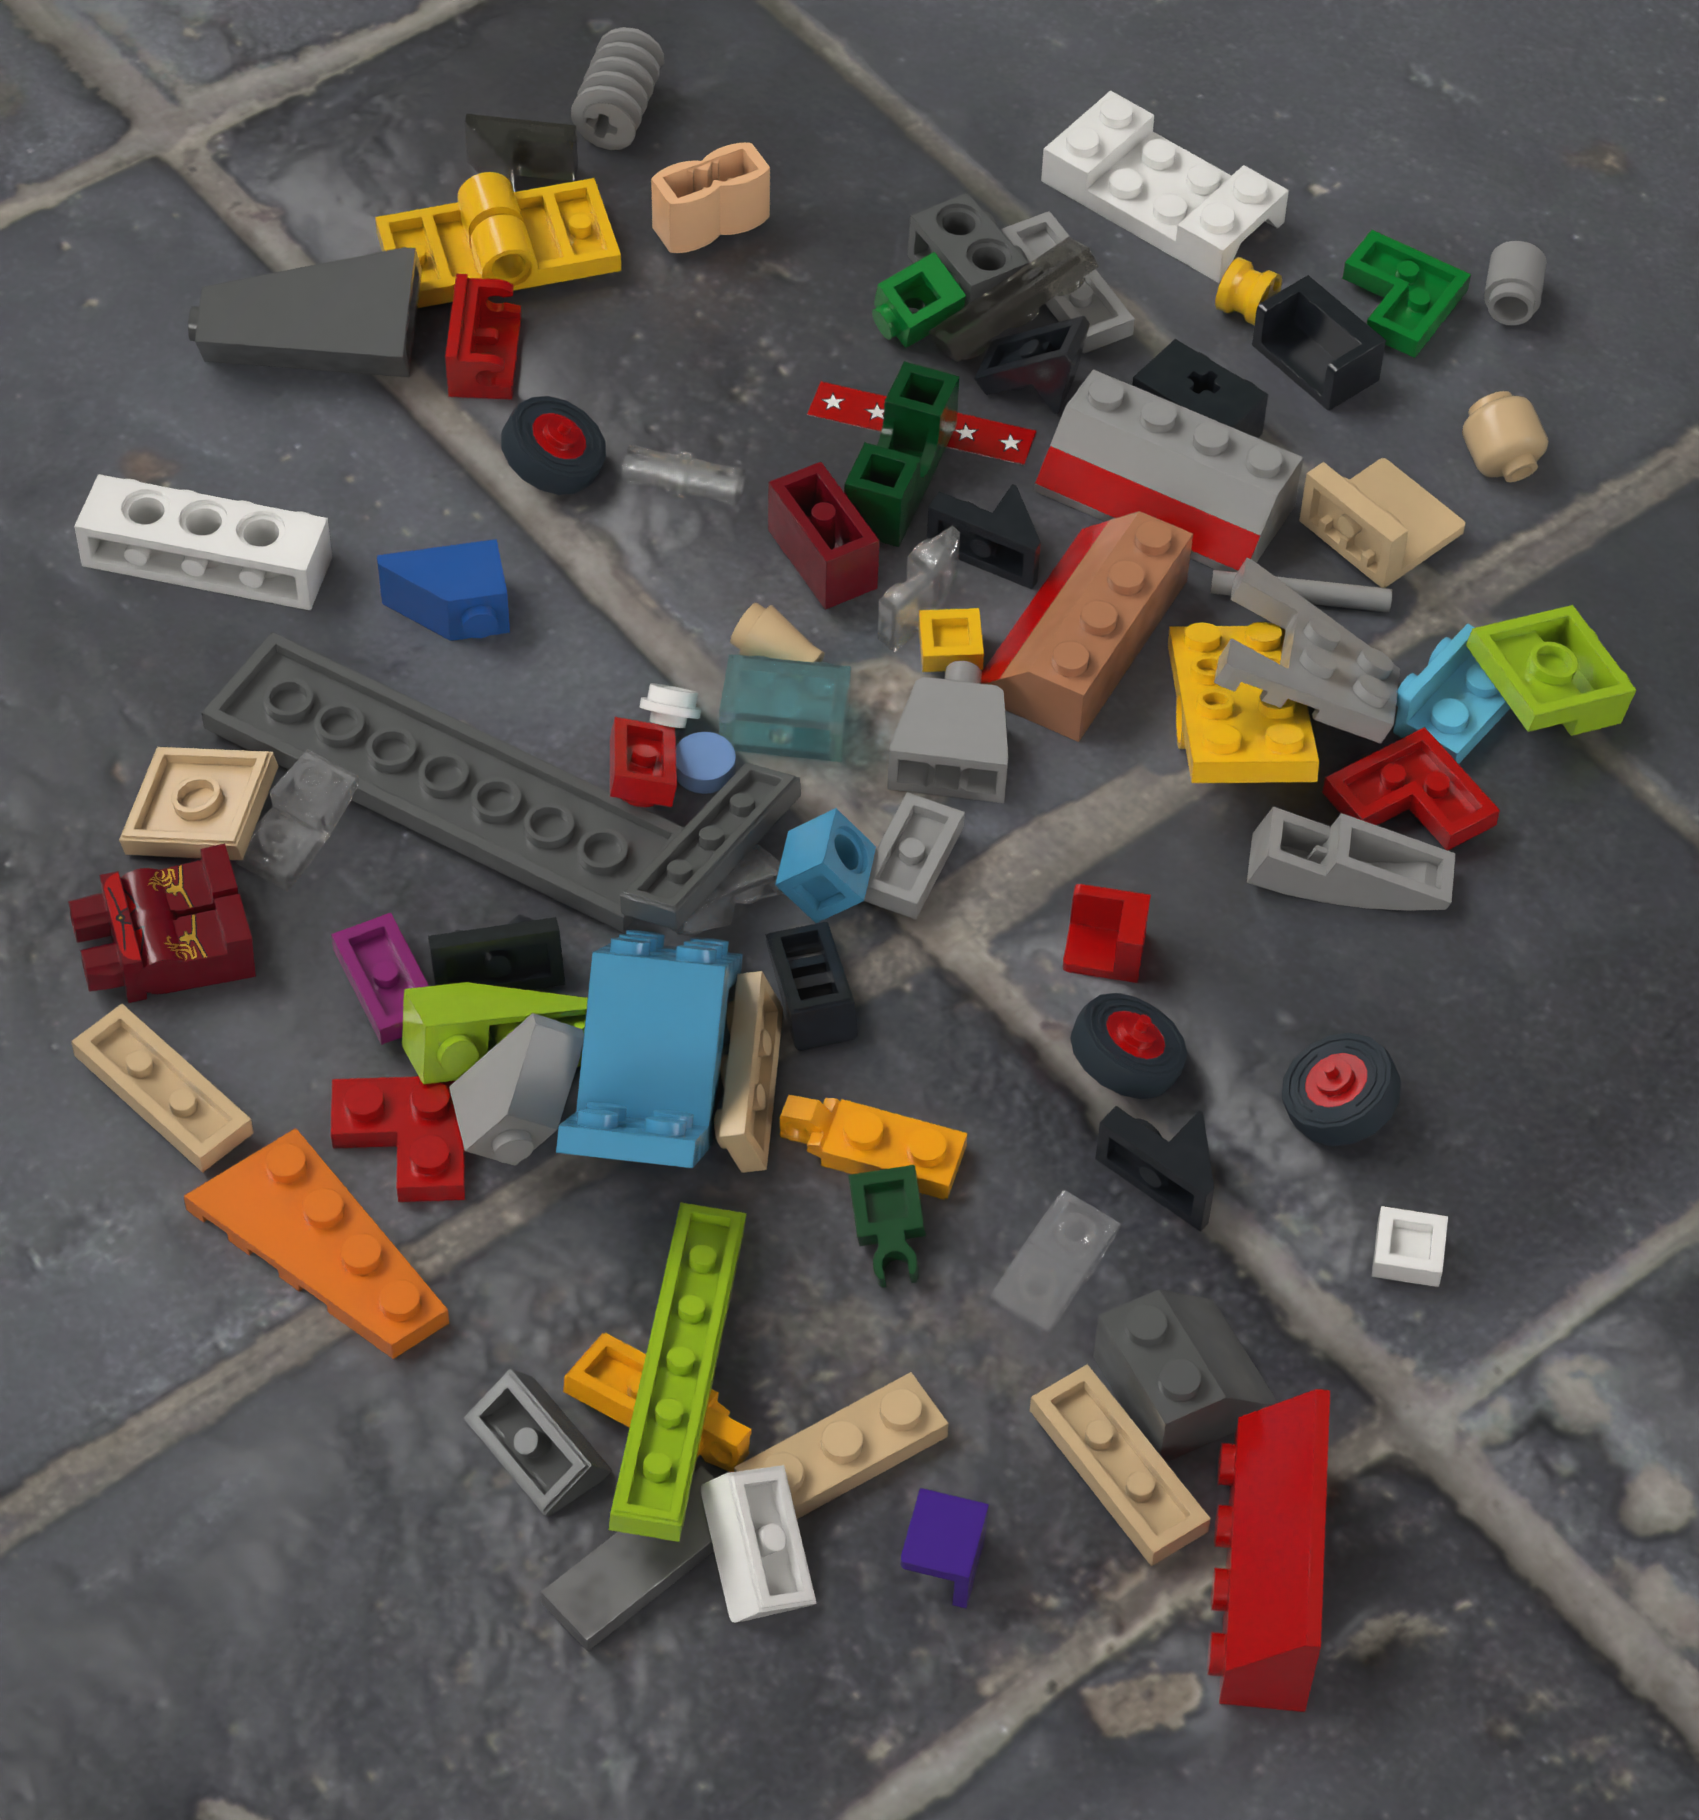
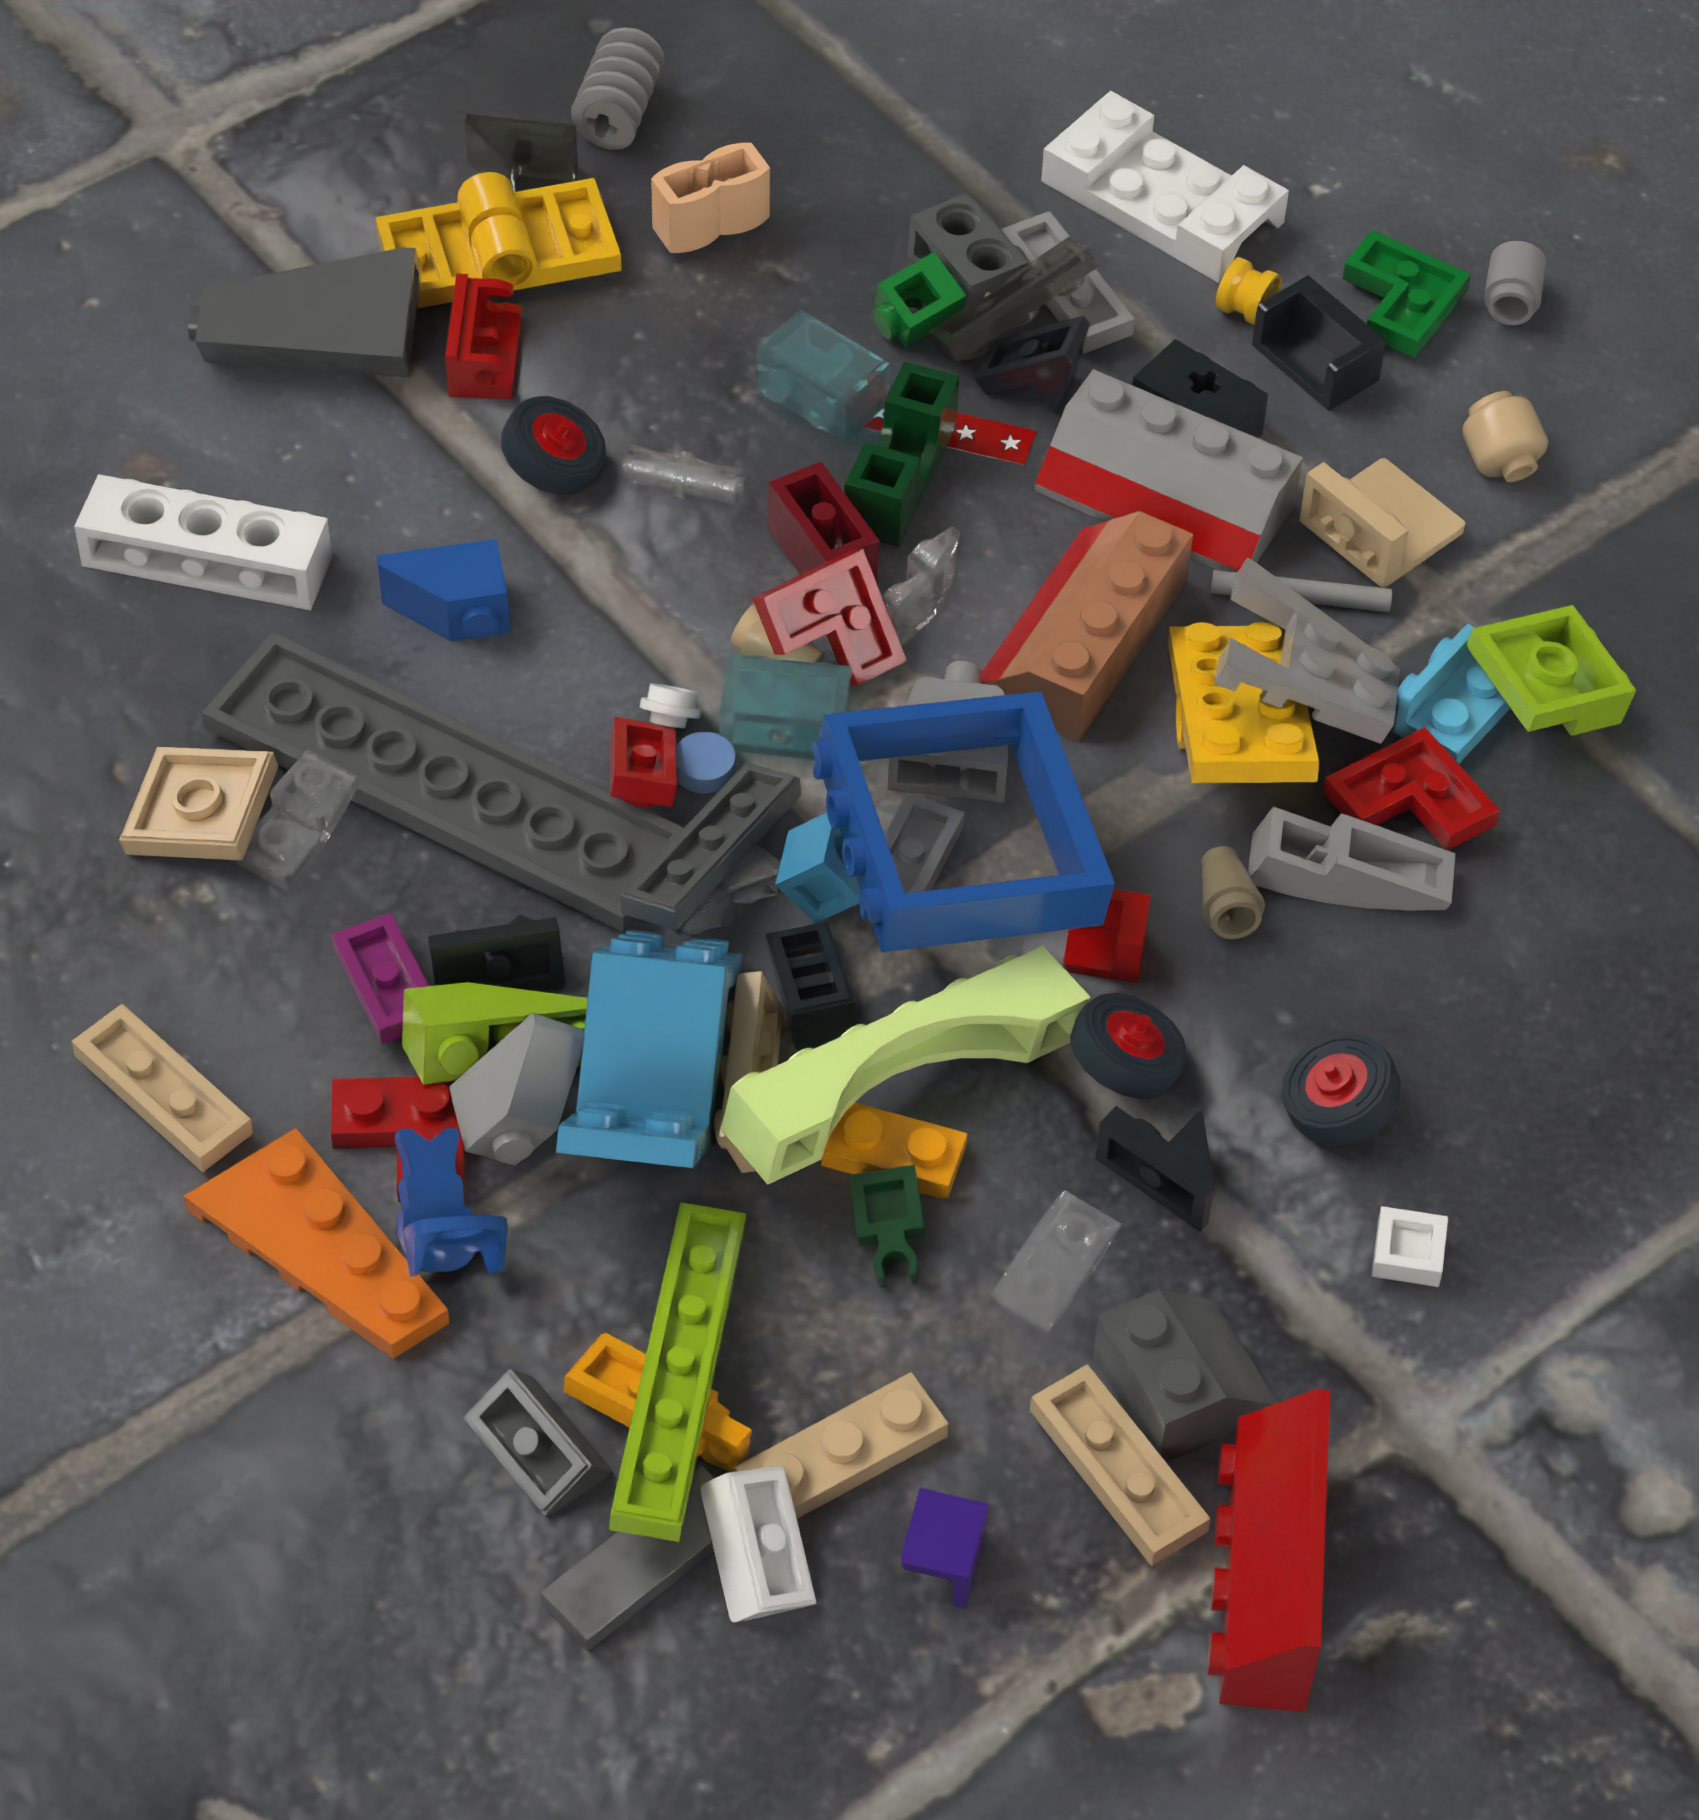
dark red hips [68,843,256,1003] -> none
yellow plate [918,608,984,672] -> none
black slope [926,484,1041,590] -> none
none -> blue hair [395,1128,508,1277]
none -> yellowish green arch [721,946,1091,1185]
none -> plate [752,549,907,686]
none -> clear light blue brick [756,309,890,443]
none -> blue window [811,691,1115,952]
none -> dark tan cone [1201,846,1265,939]

